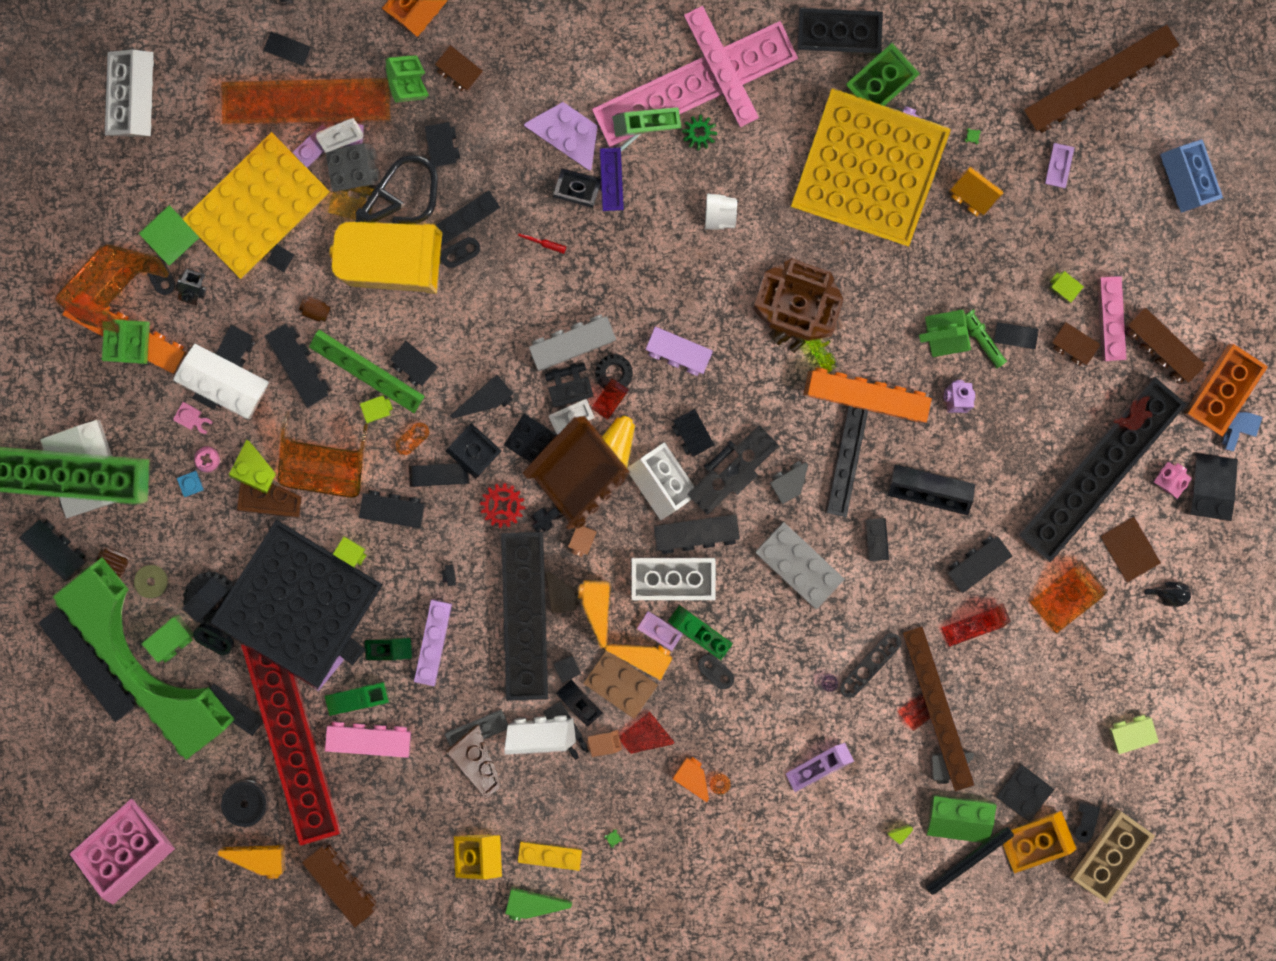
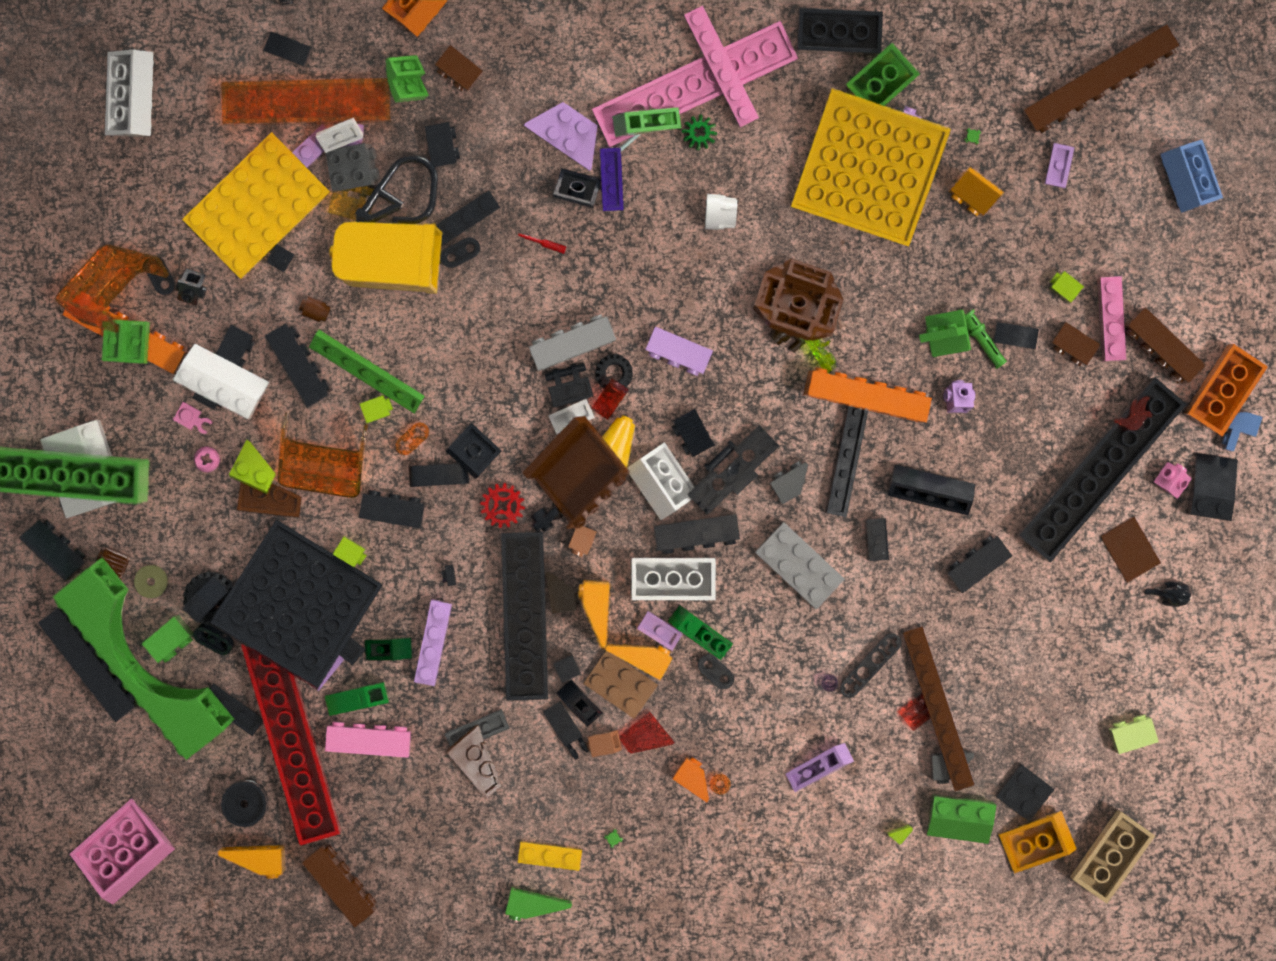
bright green slope [139,205,200,266] -> none
dark azure plate [177,471,204,498] -> none
black brick [390,341,439,387] -> none
black slope [450,375,514,419] -> none
yellow slope [453,834,502,880] -> none
black hinge [504,413,557,463] -> none
white slope [505,715,576,755] -> none
black axle [926,827,1014,895] -> none
clear red slope [941,603,1011,647] -> none
clear orange slope [1030,560,1108,634] -> none
black leg [1073,801,1100,843] -> none

